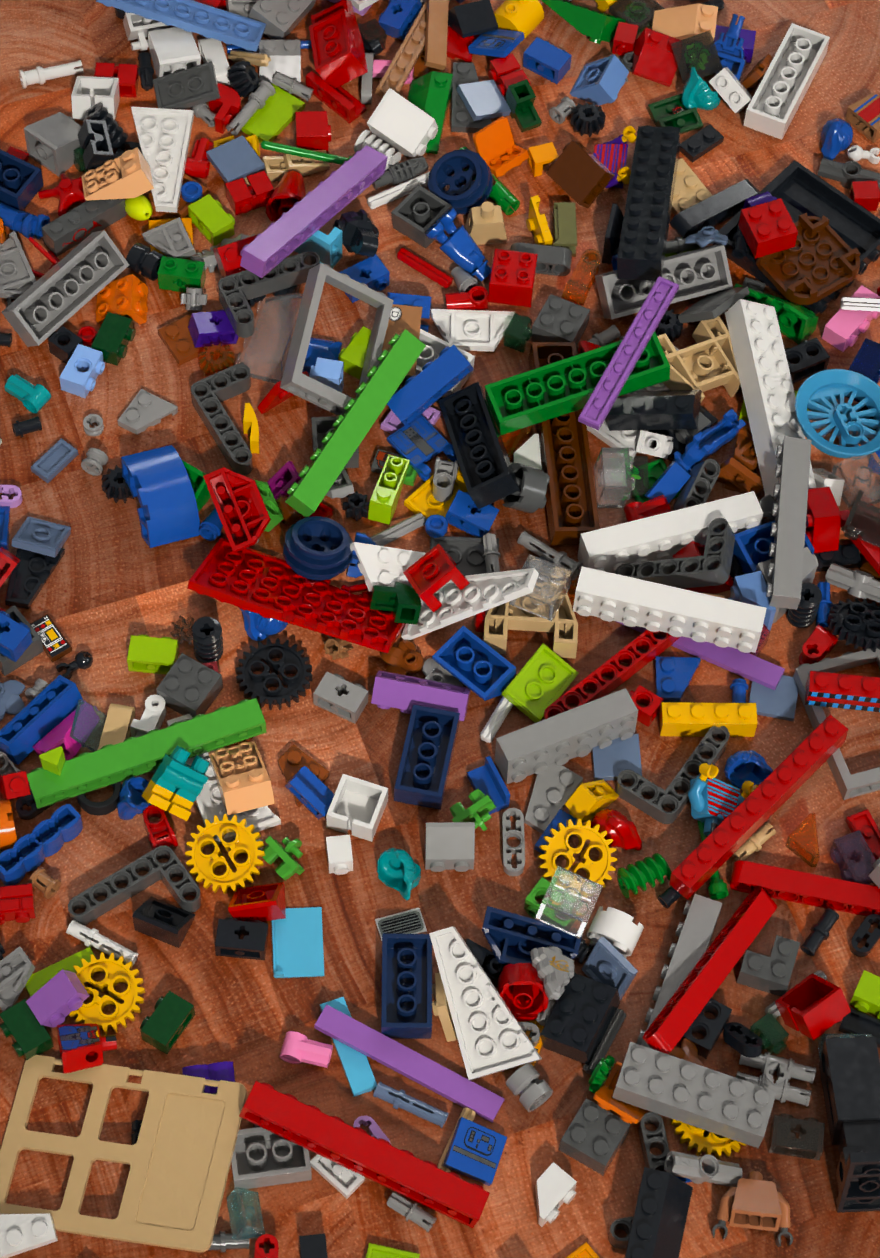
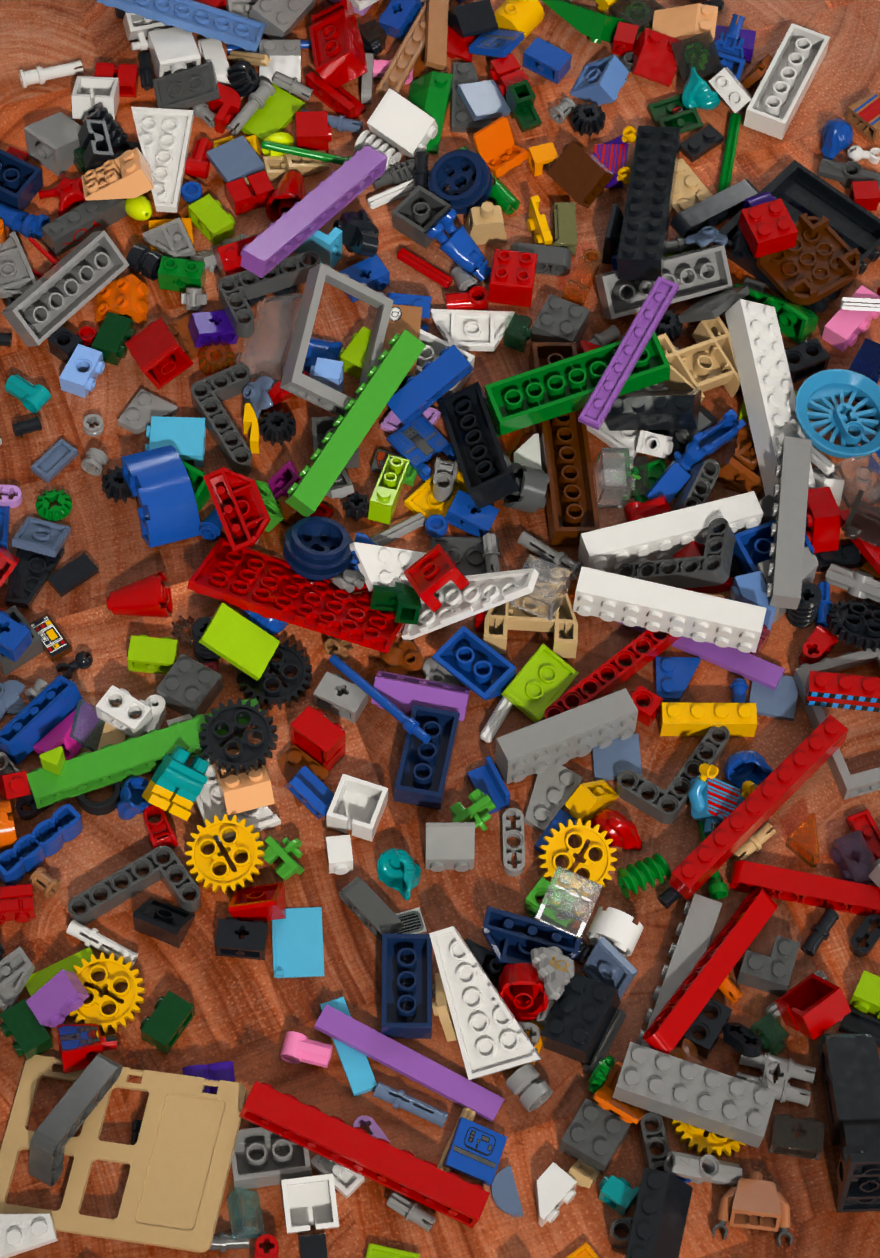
none -> dark grey beam [28,1053,123,1187]
none -> green gear [35,488,72,521]
none -> black tile [47,553,99,597]
none -> white brick [96,685,153,738]
none -> red cone [106,571,173,618]
none -> red slope [125,318,194,390]
none -> medium azure panel [145,416,206,468]
none -> lime tile [199,602,280,681]
none -> black gear [199,698,278,776]
none -> sand blue plate [243,376,275,420]
none -> black gear [259,408,296,446]
none -> neon yellow animal [261,132,294,156]
none -> white piece [281,1174,339,1234]
none -> red piece [290,705,346,771]
none -> sand blue pin [301,109,363,134]
none -> blue bar [329,654,431,744]
none -> light grey piece [332,569,365,593]
none -> dark grey beam [338,877,403,942]
none -> black pin [413,151,430,190]
none -> sand blue tile [491,1165,524,1217]
none -> tan plate [568,1159,601,1189]
none -> teal brick [598,1175,639,1217]
none -> green axle [717,113,741,193]
none -> orange pin [718,974,744,1005]
none -> white axle [810,444,836,475]

